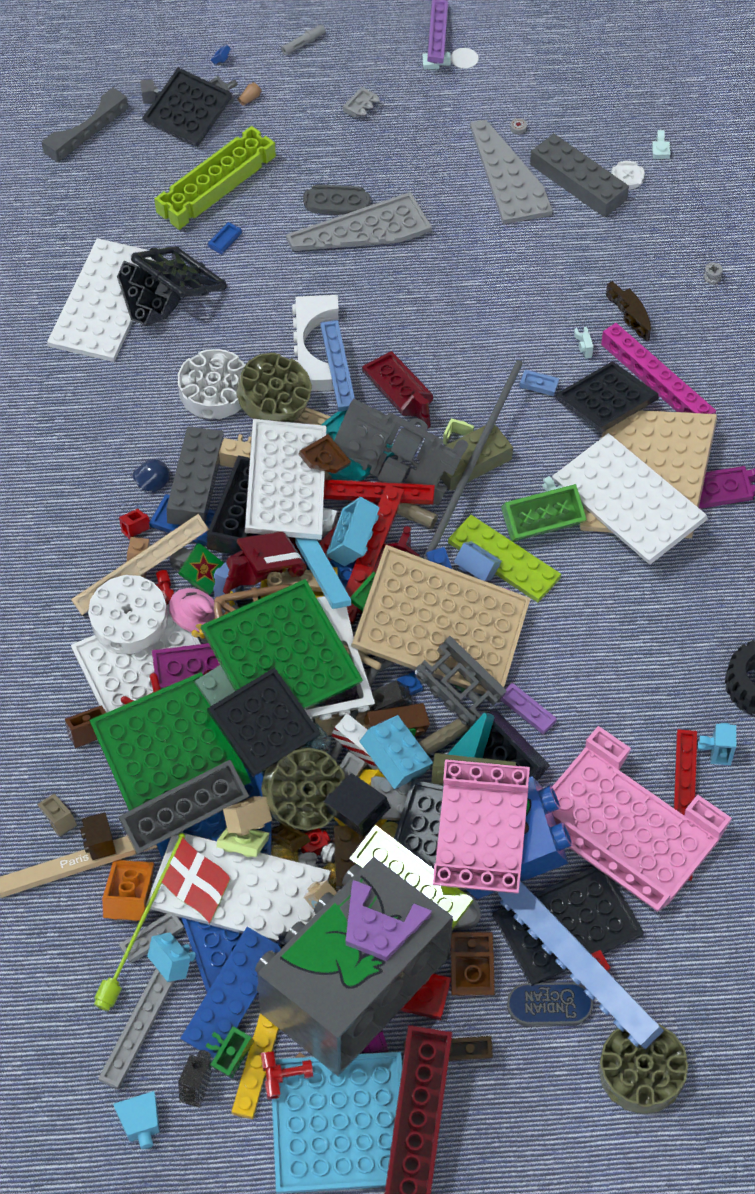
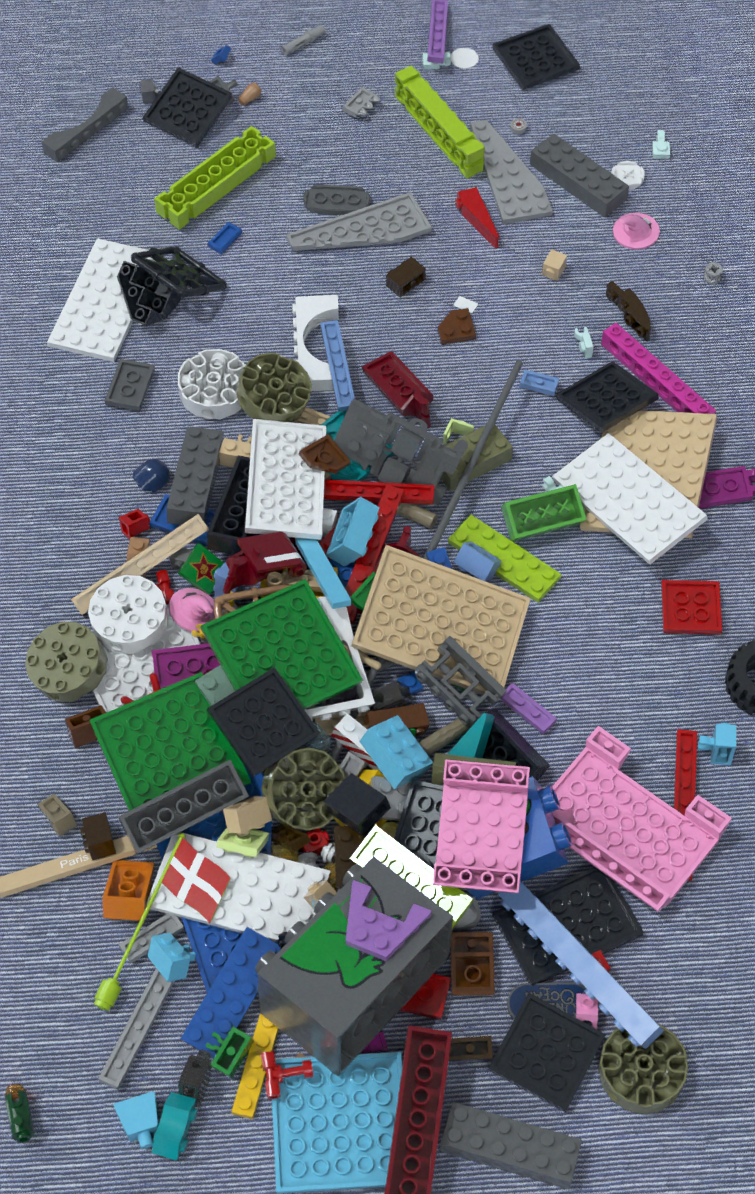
none -> dark green piece [5,1084,34,1143]
none -> olive brick [25,622,108,702]
none -> dark grey plate [104,359,155,411]
none -> teal brick [152,1092,198,1161]
none -> dark brown brick [386,257,426,298]
none -> lime brick [395,65,485,179]
none -> reddish brown plate [438,308,476,345]
none -> dark grey brick [440,1102,582,1190]
none -> white sticker [454,296,478,313]
none -> red slope [455,187,499,248]
none -> black plate [488,993,606,1112]
none -> black plate [492,24,580,90]
none -> tan brick [542,249,567,281]
none -> bright pink bracket [576,993,598,1029]
none -> bright pink piece [613,213,660,250]
none -> red plate [661,580,722,635]

